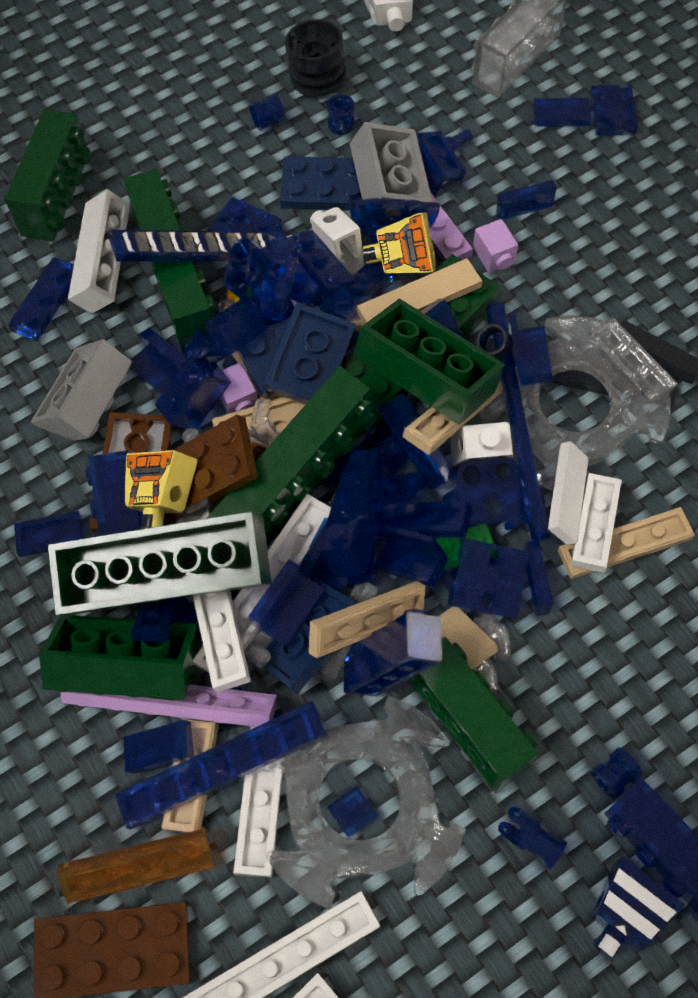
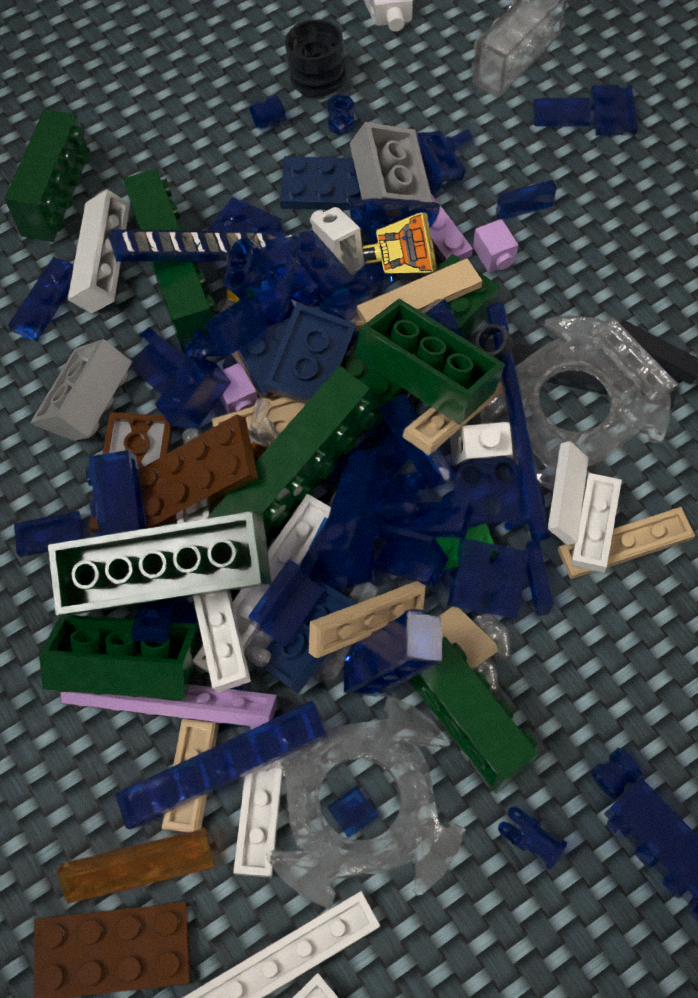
clear blue tile [123,719,194,774] -> none
light yellow torso [125,450,197,529] -> none
clear blue panel [509,313,553,386] -> none
clear blue torso [591,857,685,960] -> none

